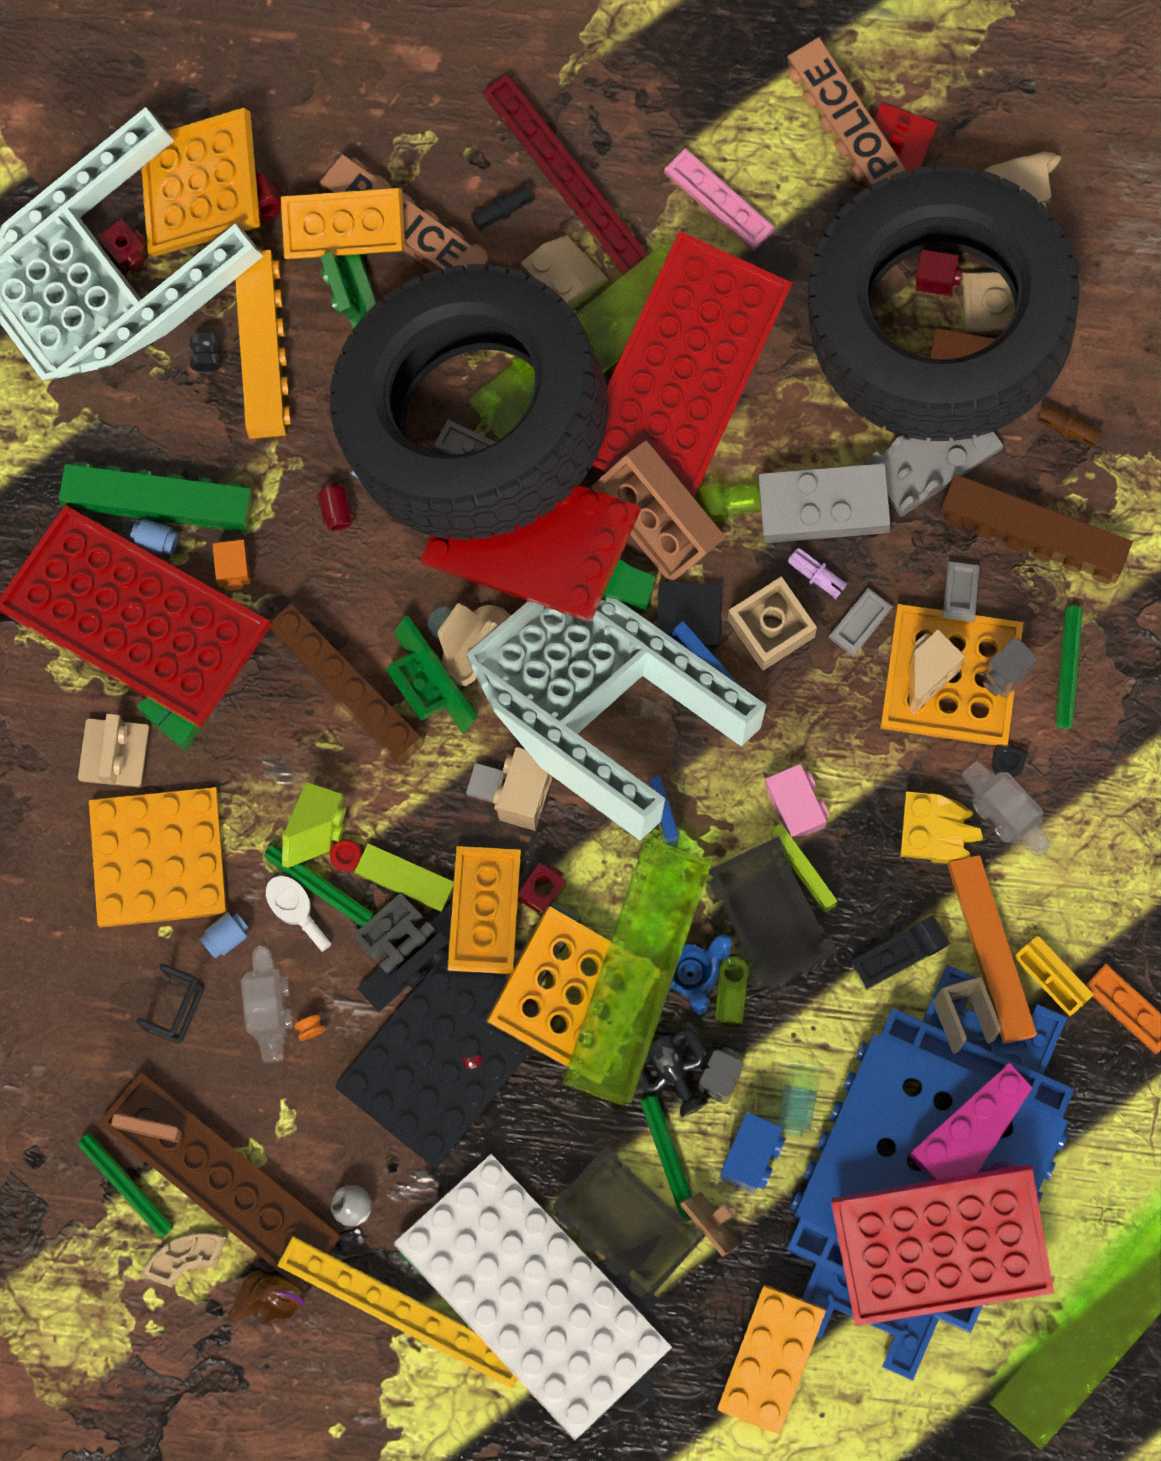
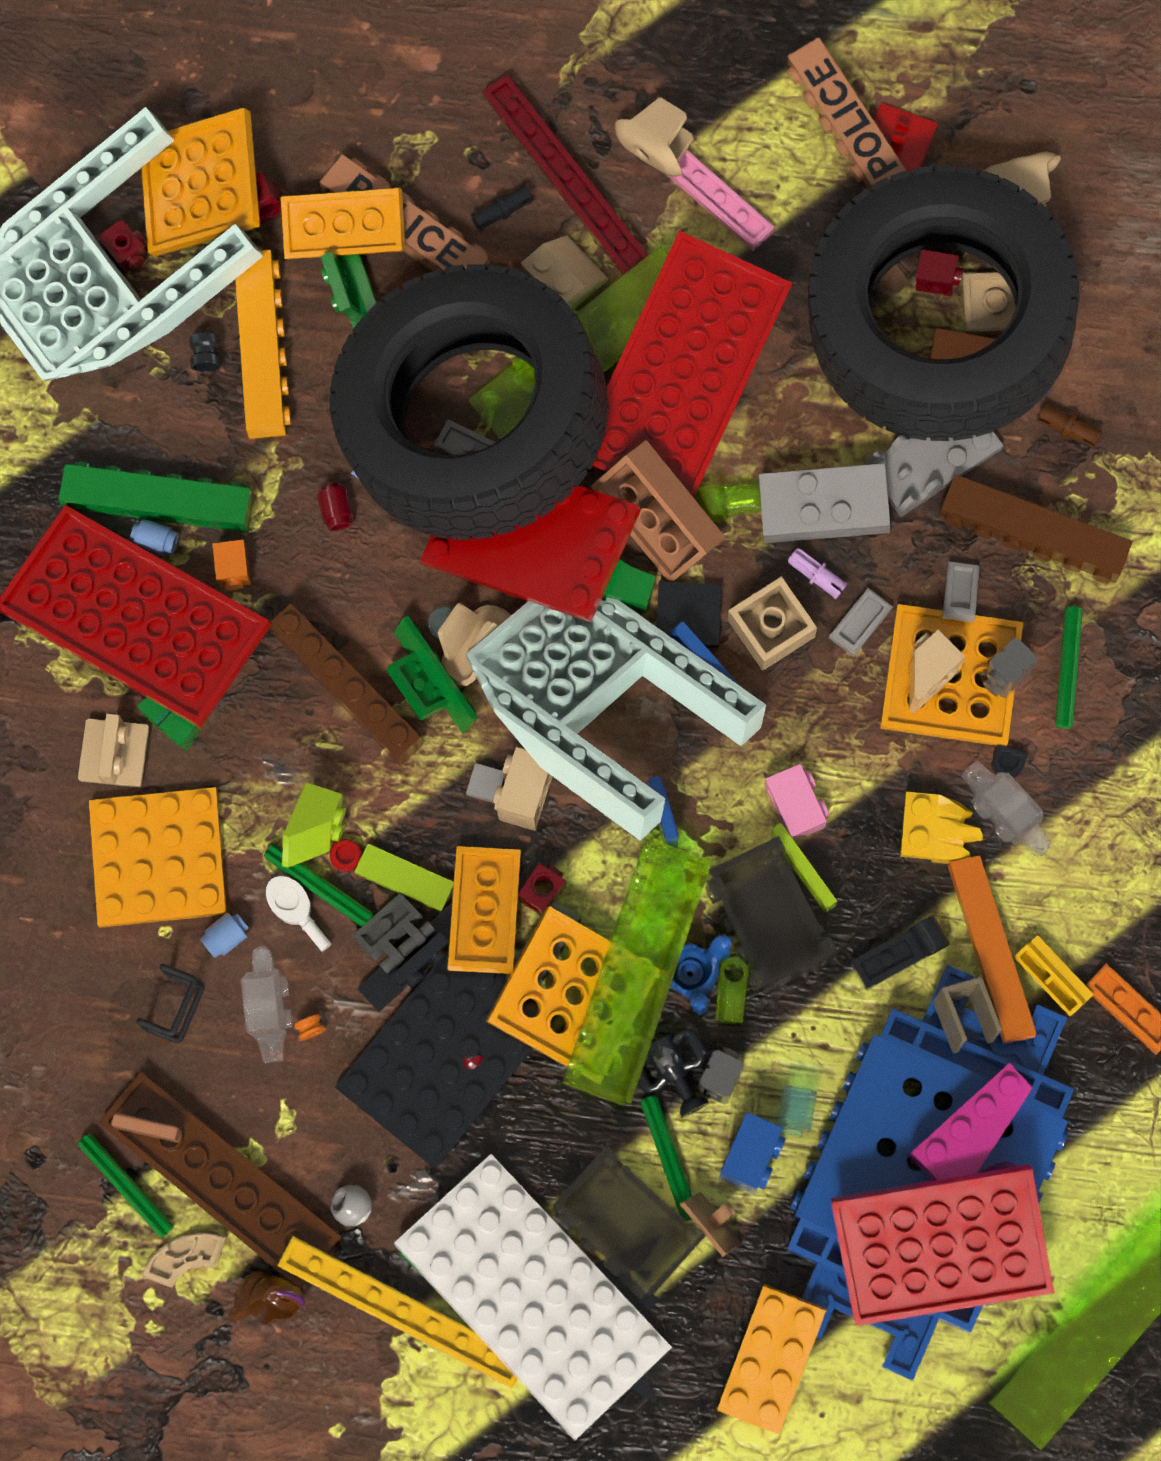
none -> tan piece [615,98,693,177]

